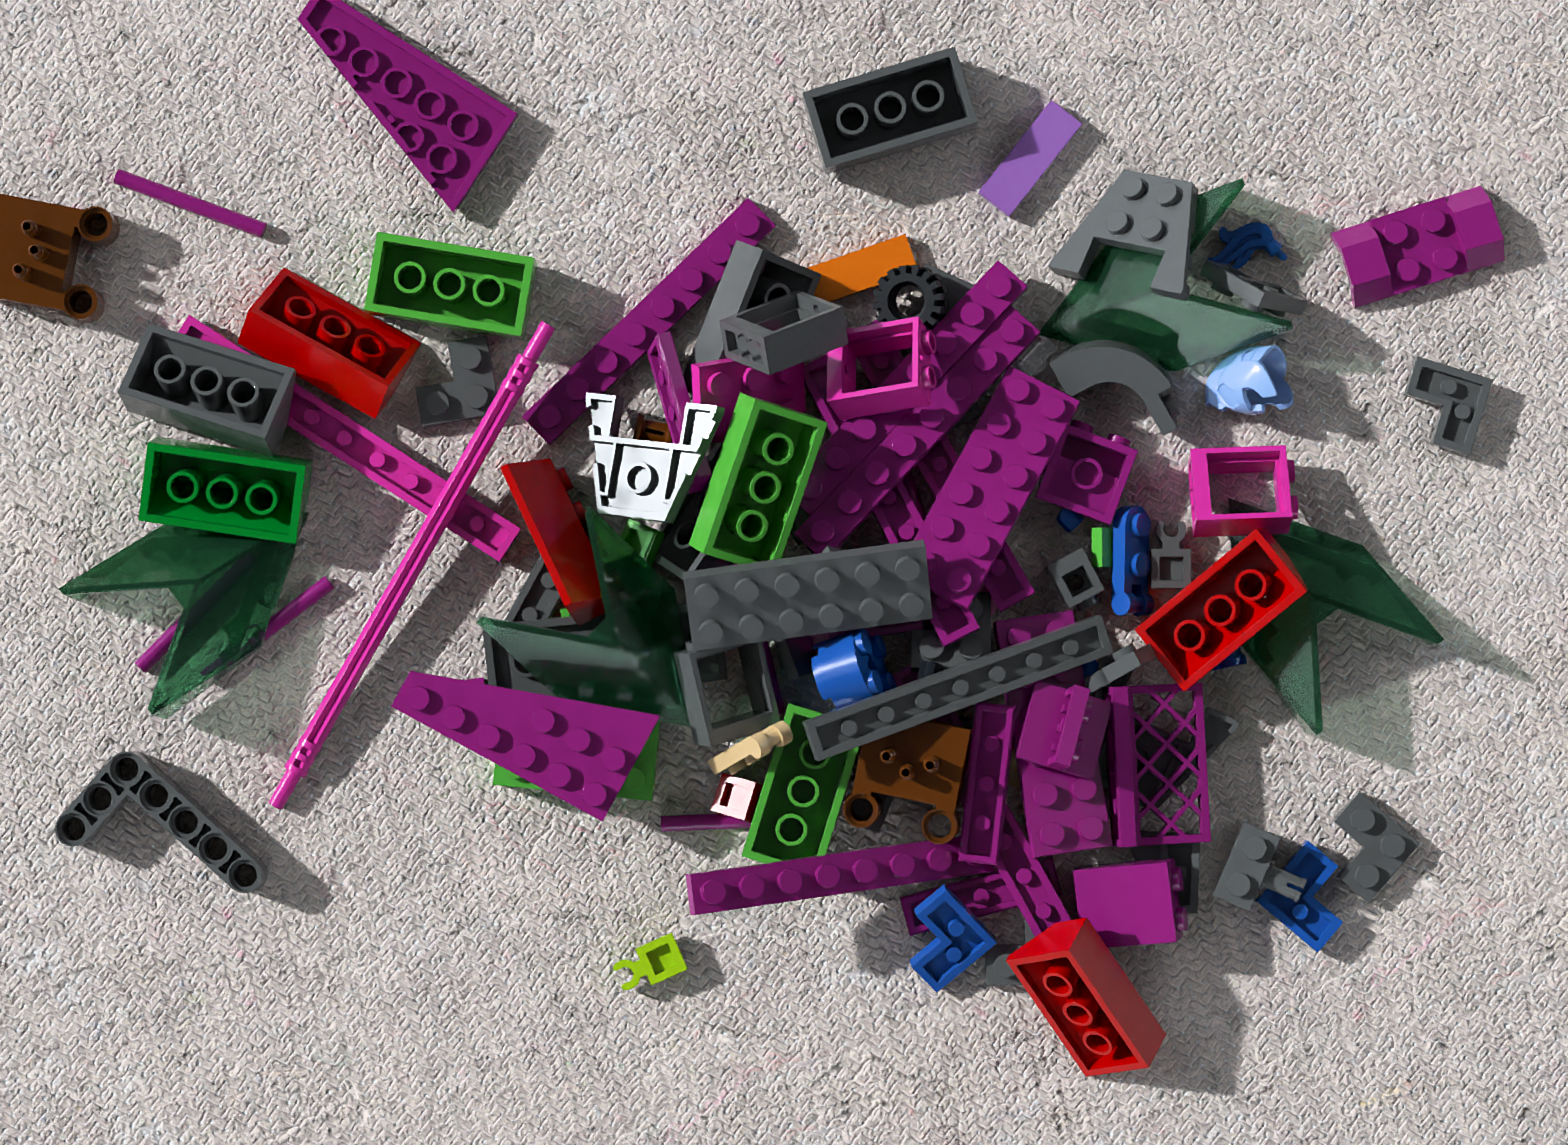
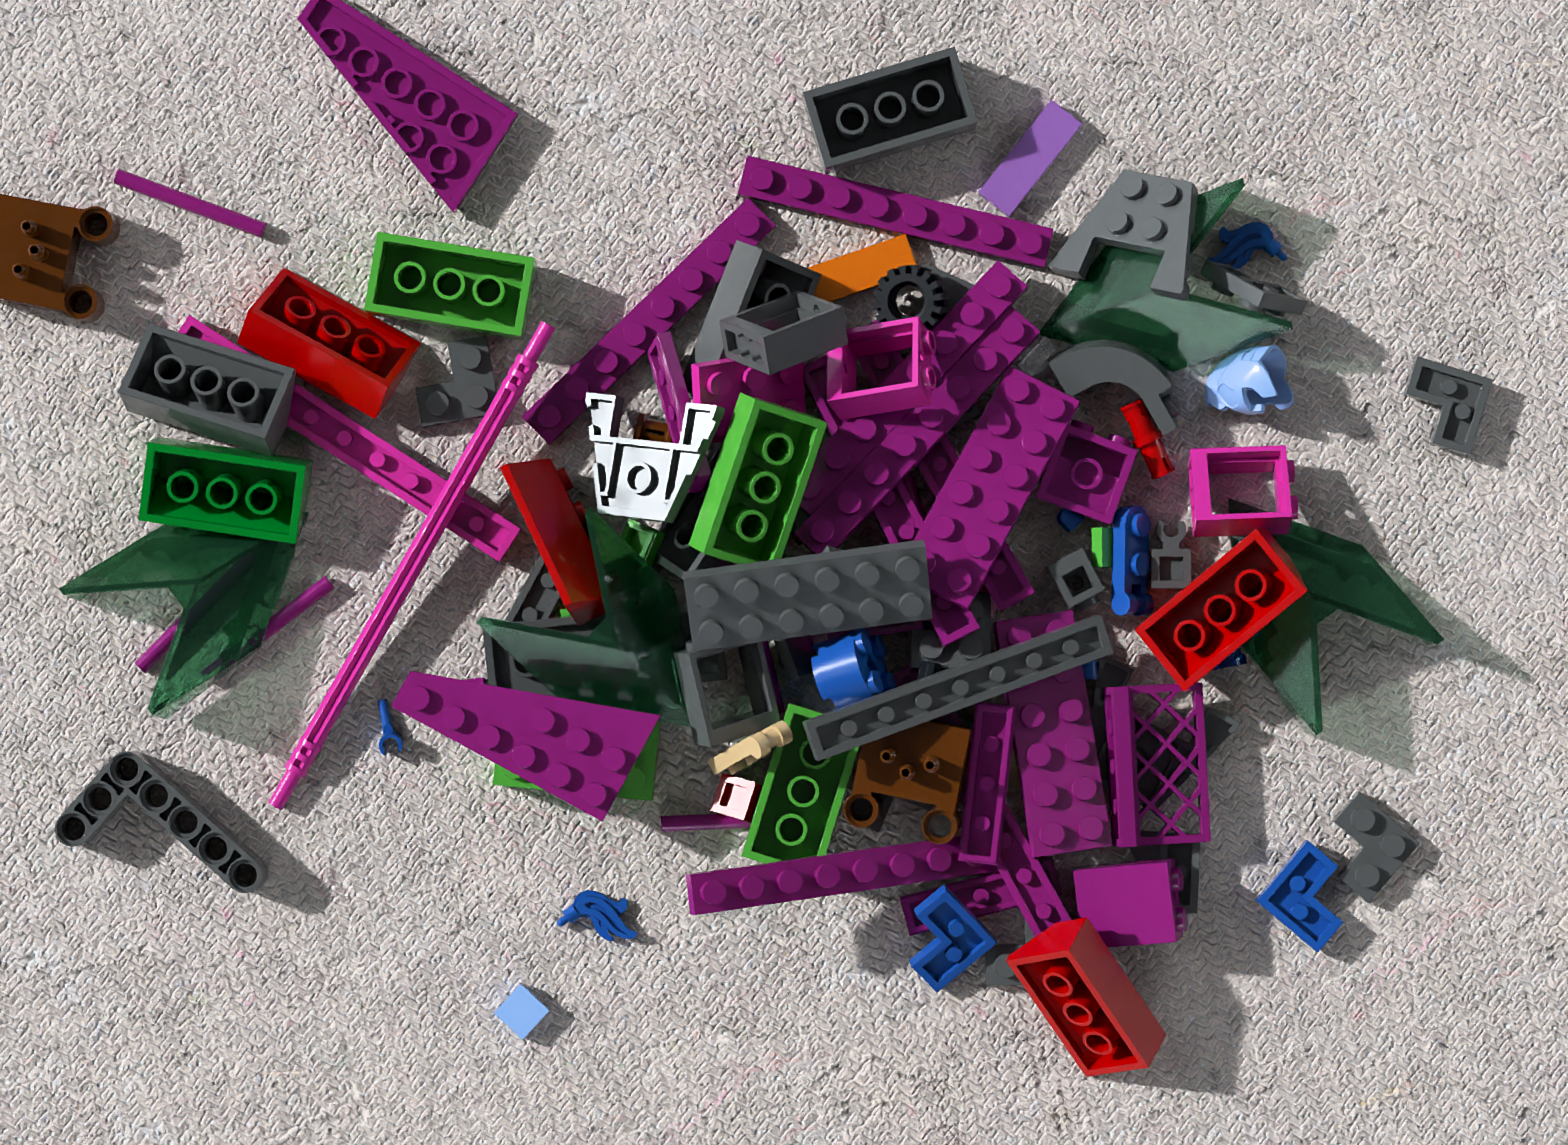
lime plate [613,932,688,990] -> none
magenta bracket [1016,681,1112,779] -> none
dark grey plate [1083,643,1157,693] -> none
dark grey brick [1212,822,1307,911] -> none
magenta piece [1330,186,1505,308] -> none
none -> blue hand [377,699,404,756]
none -> light blue tile [494,983,550,1040]
none -> blue piece [557,890,637,941]
none -> magenta plate [738,155,1053,269]
none -> red pin [1120,398,1175,480]

